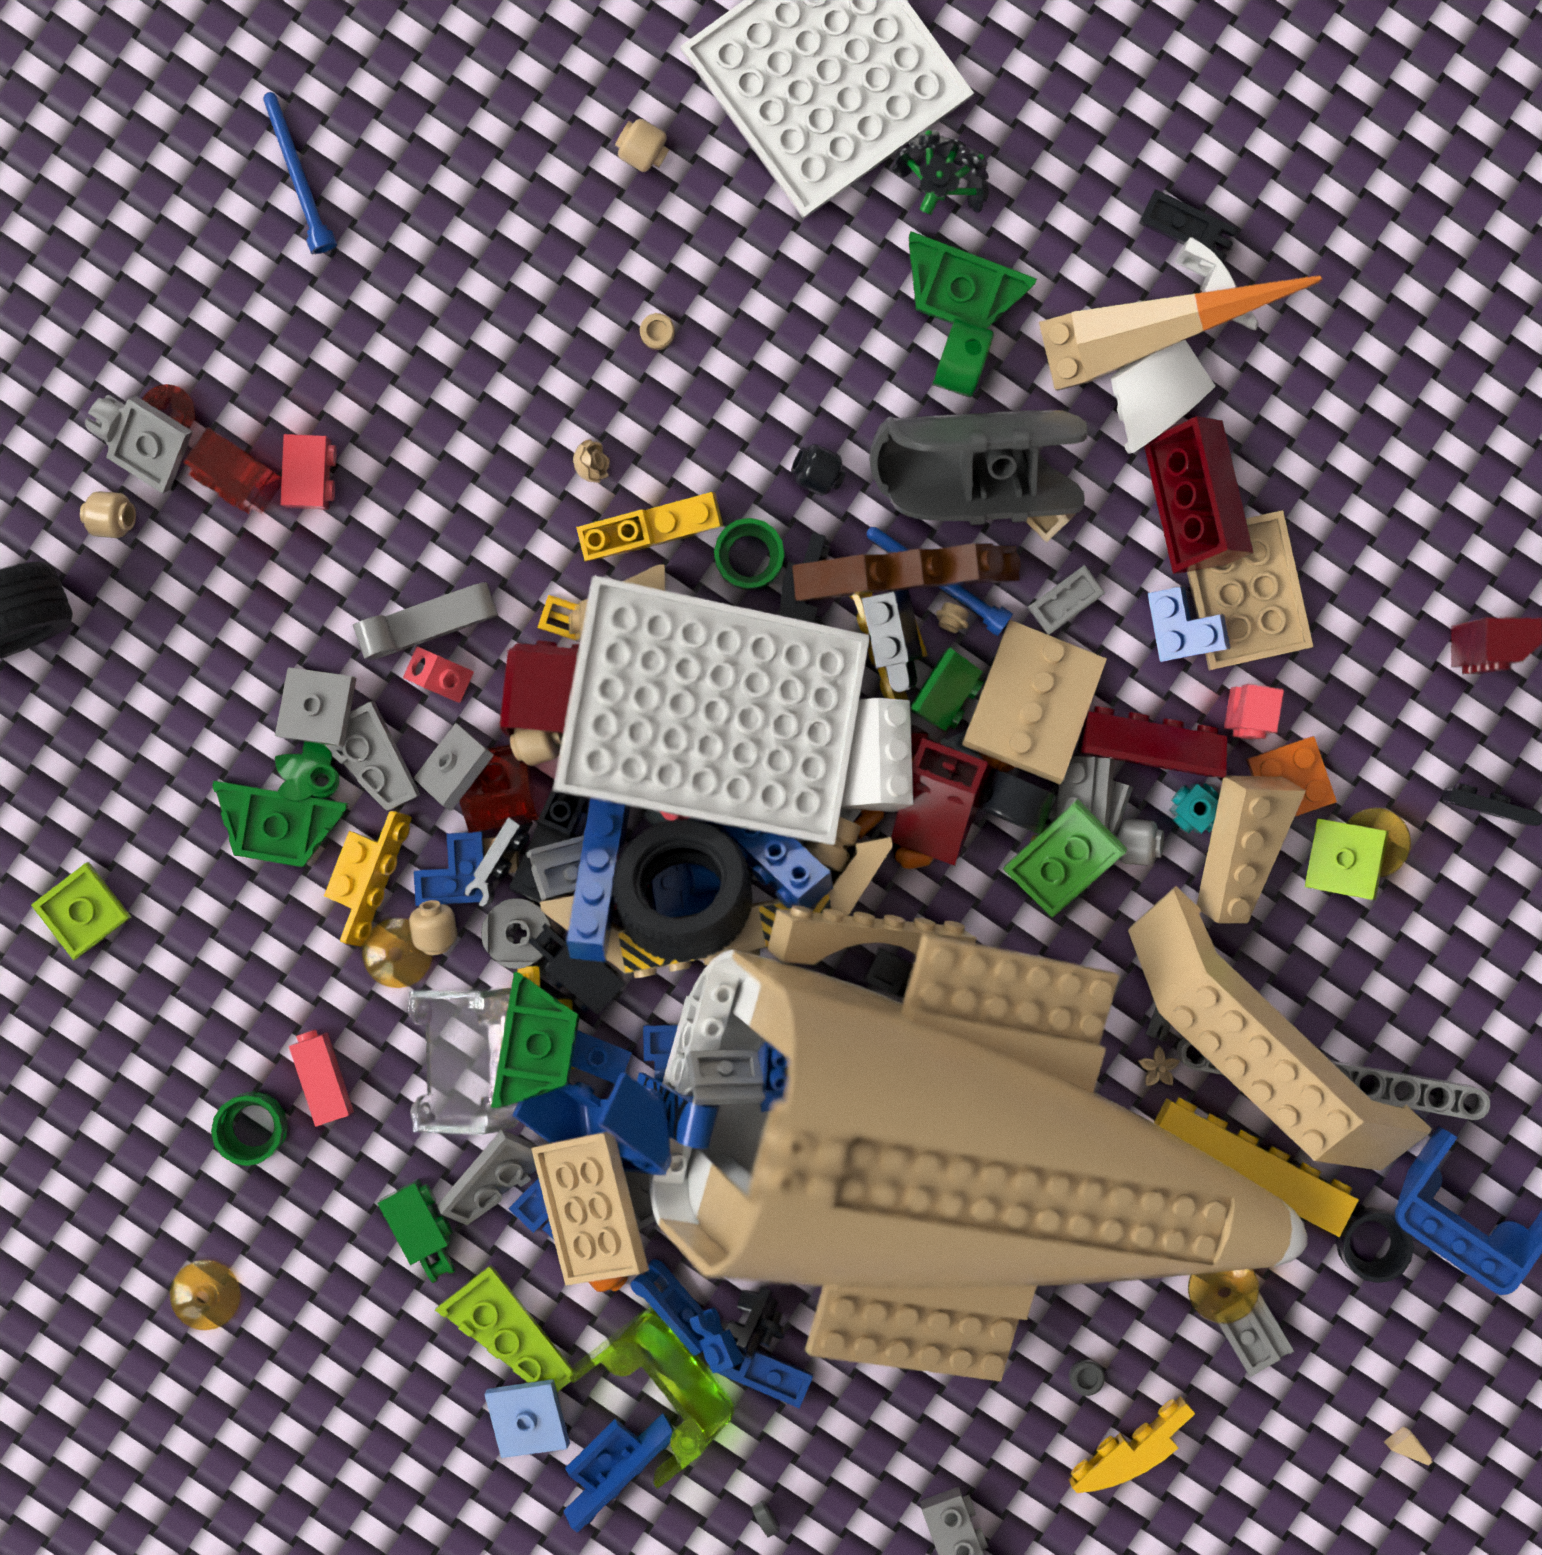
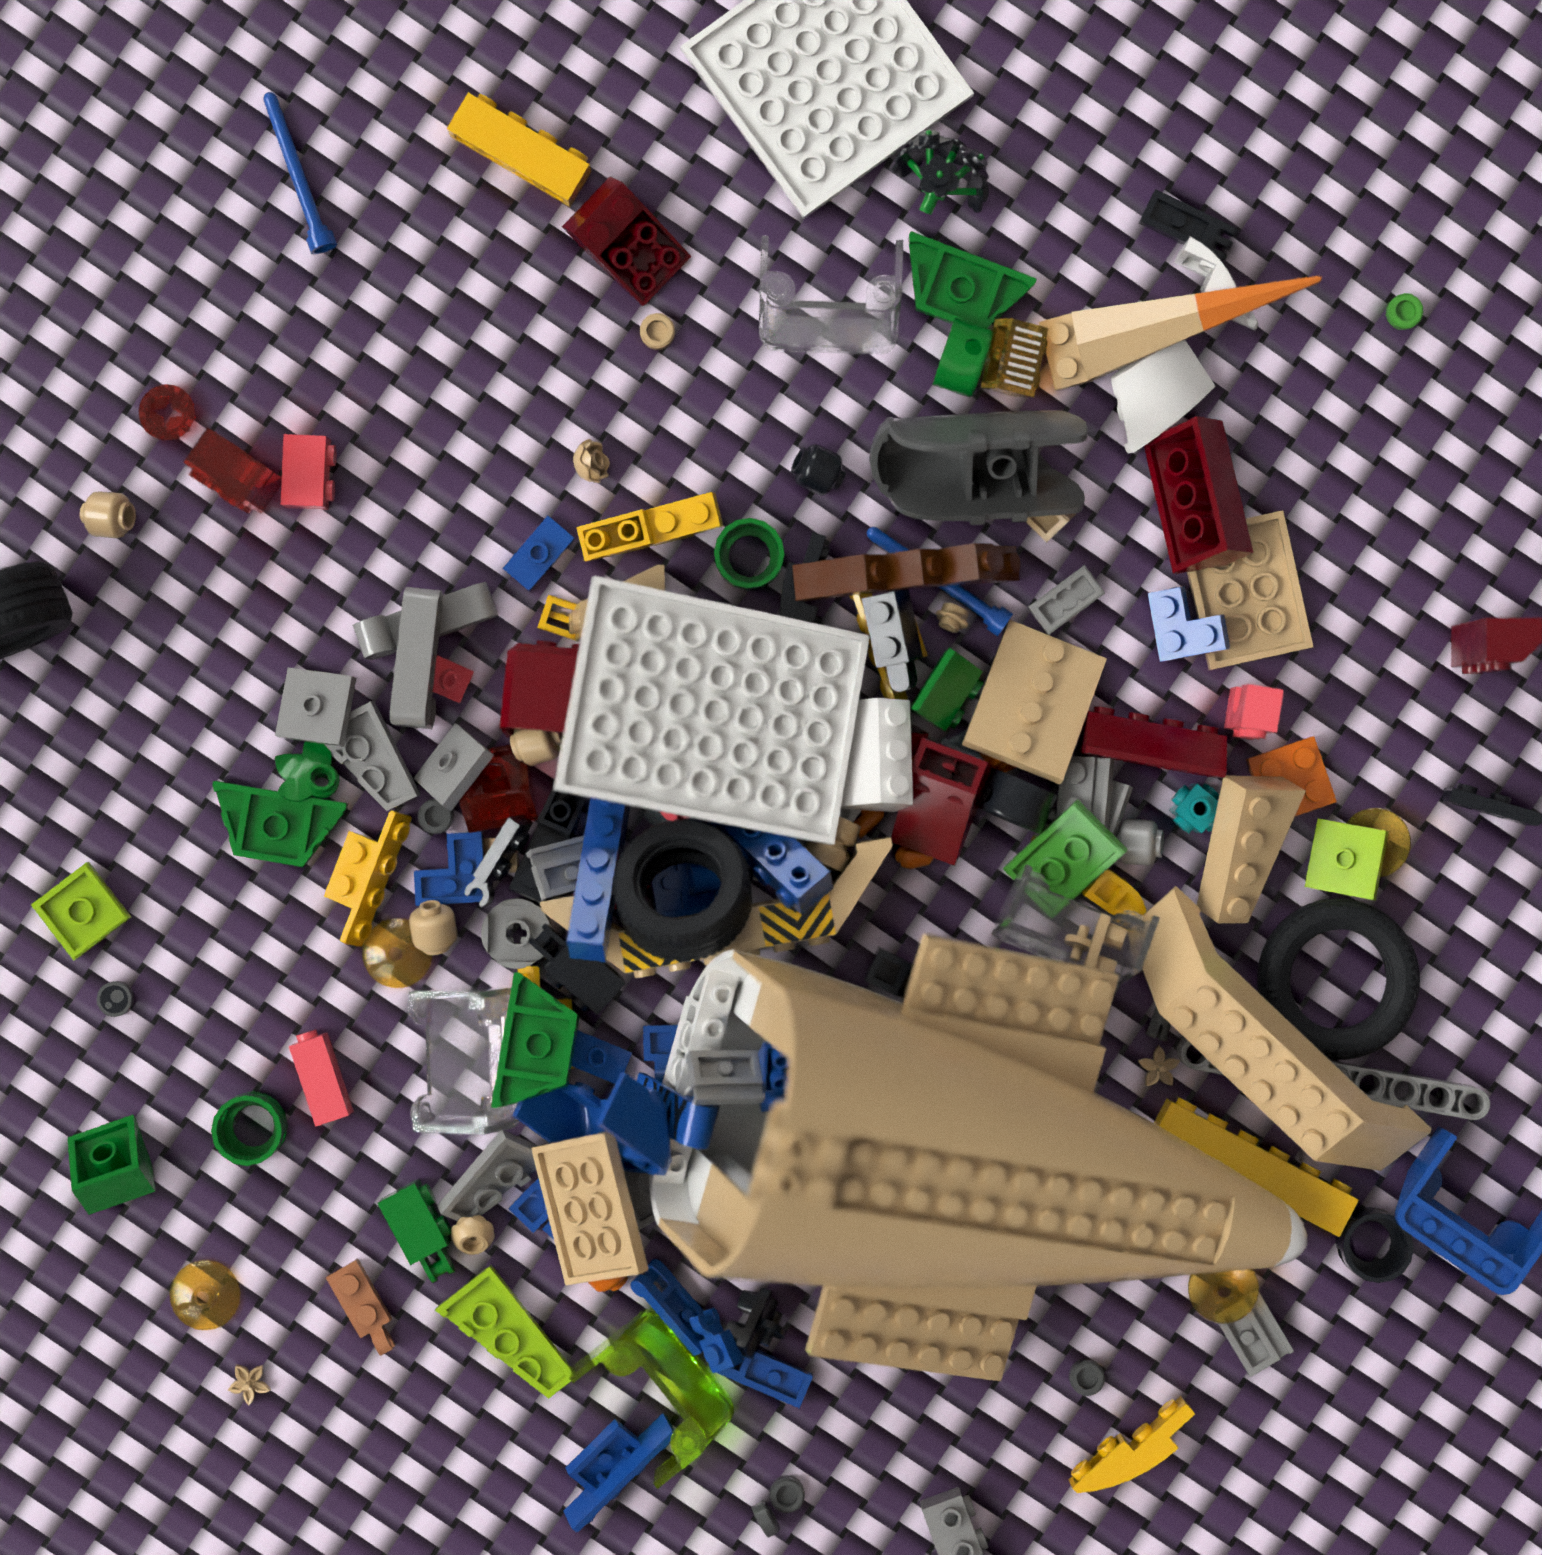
light grey plate [85,395,193,493] -> none
medium blue plate [484,1379,570,1458] -> none
tan head [615,119,670,172] -> none
tan arch [767,906,977,964] -> none
tan slope [1384,1426,1432,1465] -> none
none -> green slope [67,1115,155,1215]
none -> tile [97,981,134,1017]
none -> tan plant [228,1364,271,1405]
none -> nougat plate [326,1258,396,1356]
none -> light grey beam [390,587,443,730]
none -> dark grey tile [418,799,454,834]
none -> yellow brick [447,93,592,207]
none -> tan plate [451,1215,495,1255]
none -> blue plate [503,516,575,592]
none -> dark red slope [562,176,692,306]
none -> clear windscreen [759,235,904,355]
none -> dark grey tile [770,1475,805,1513]
none -> clear yellow brick [981,318,1048,398]
none -> clear windscreen [992,864,1160,985]
none -> tan hips [1064,913,1127,972]
none -> yellow plate [1081,868,1147,920]
none -> black tyre [1257,898,1420,1060]
none -> bright green tile [1386,293,1423,330]

